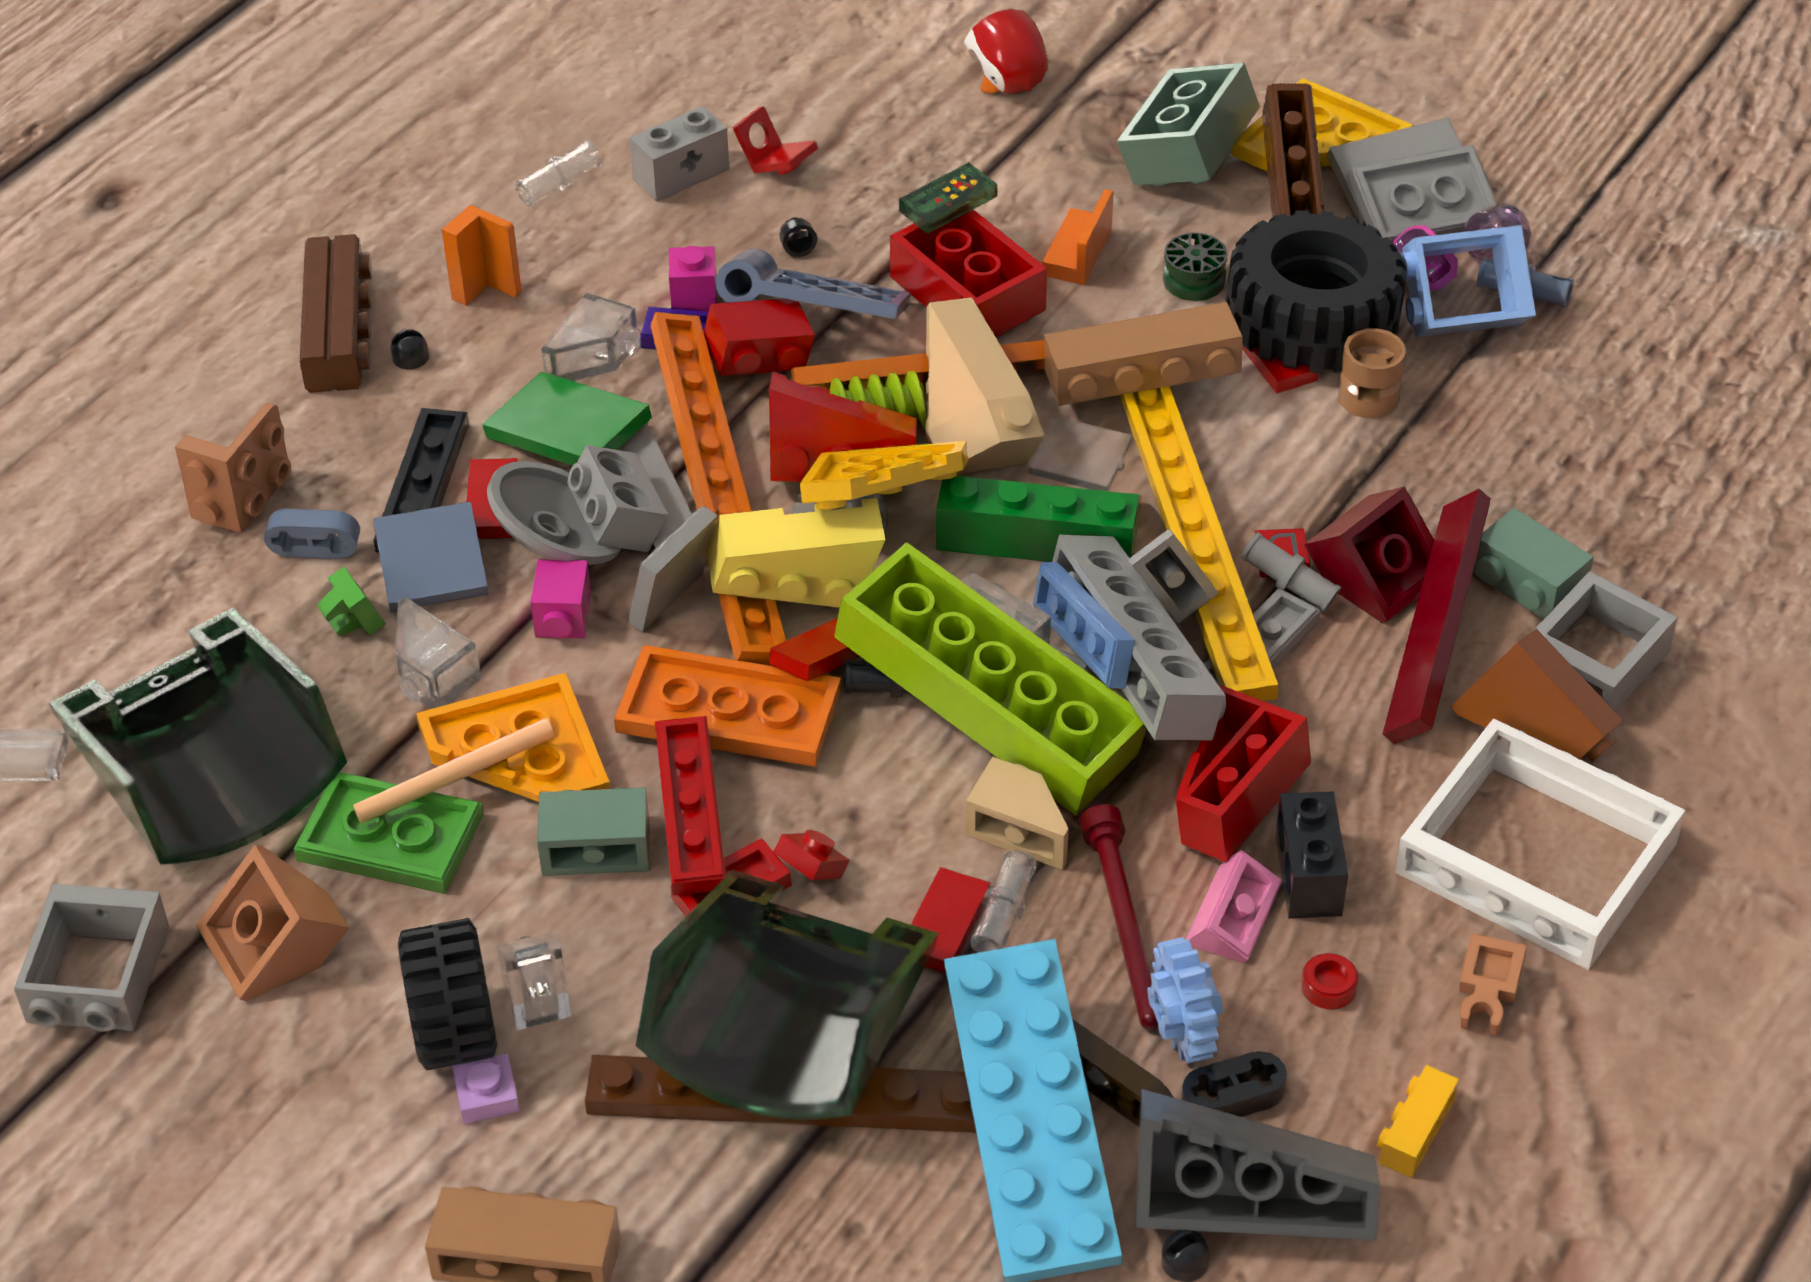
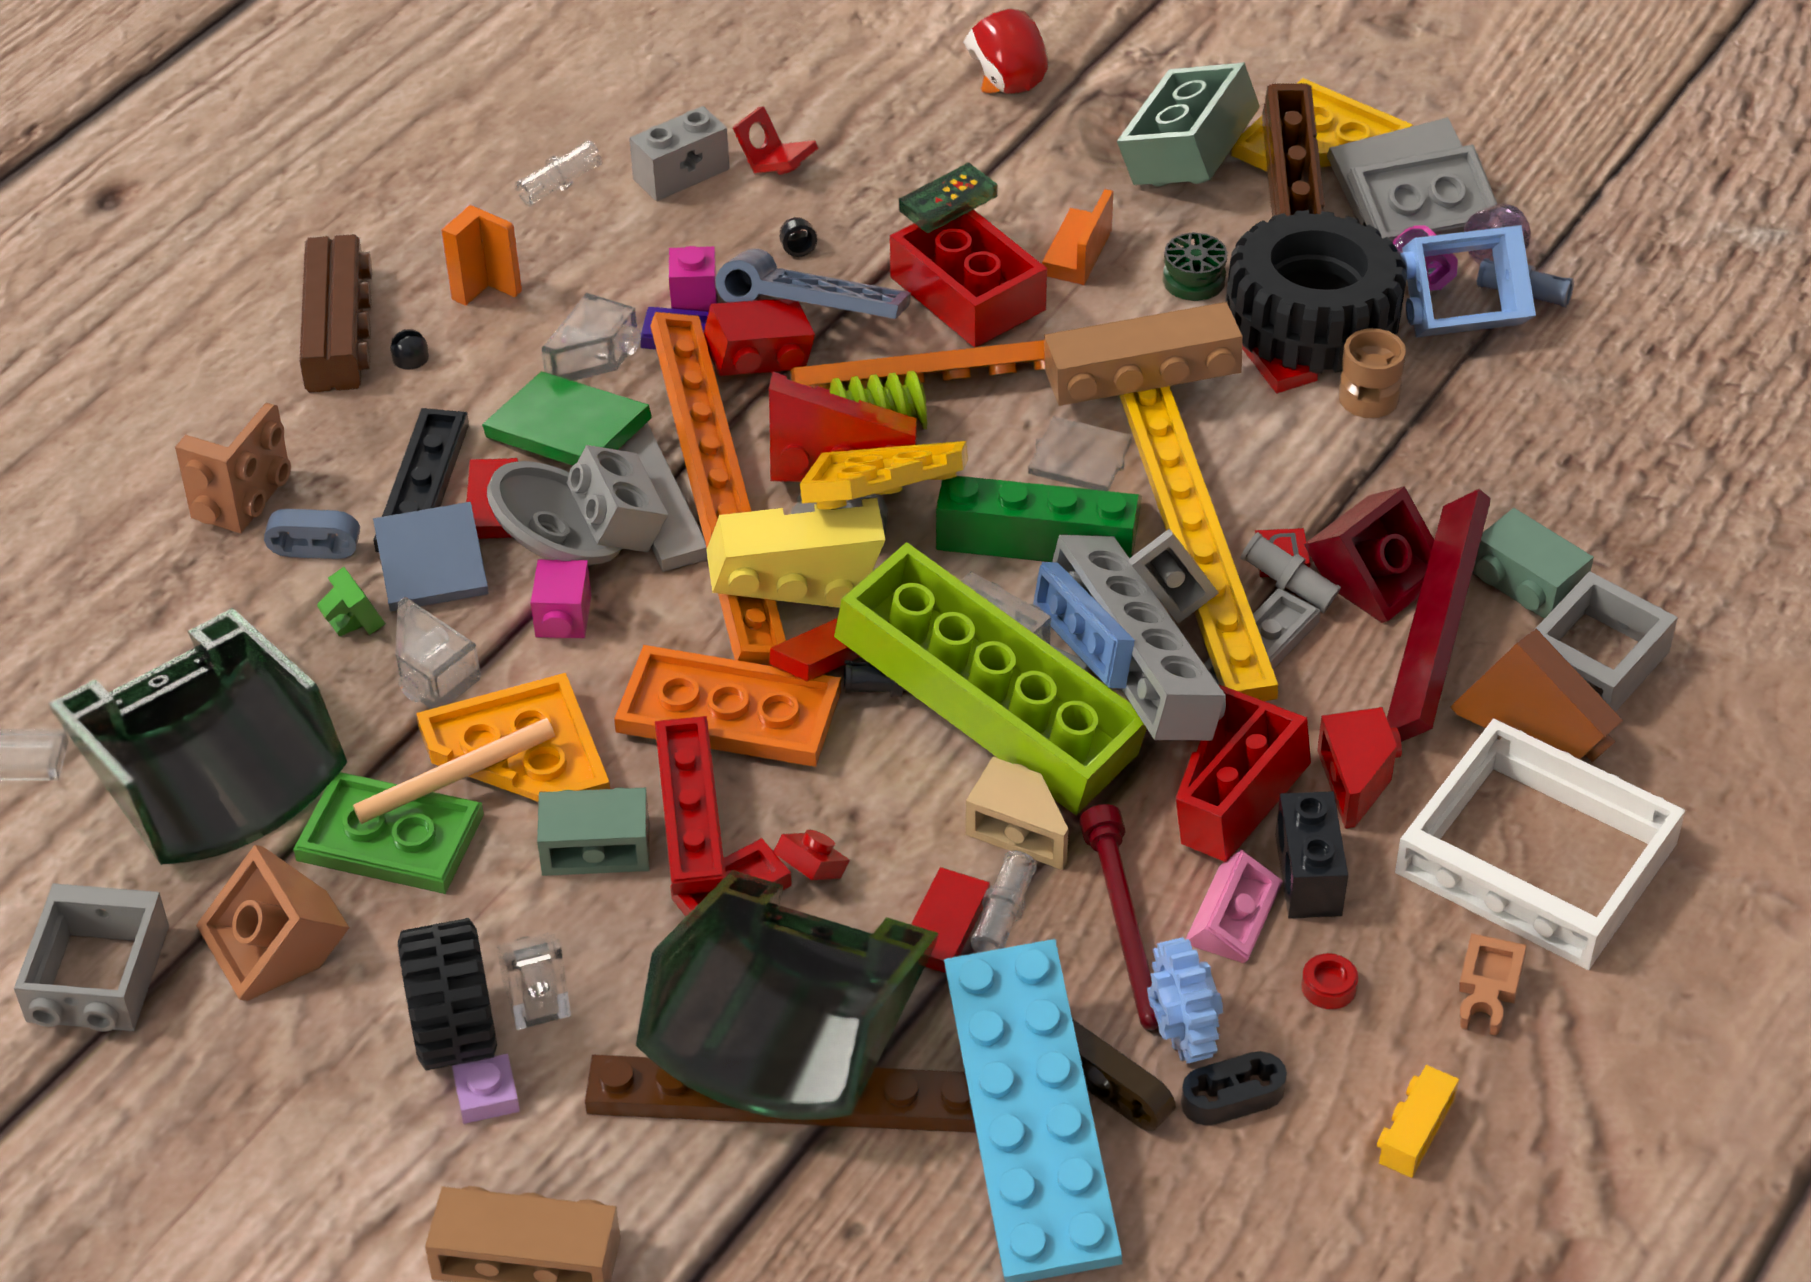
light grey tile [629,506,718,632] -> none
tan wedge [926,297,1044,474] -> none
dark grey wedge [1136,1089,1380,1240] -> none
black hinge [1161,1230,1209,1282] -> none
none -> red slope [1317,707,1402,829]

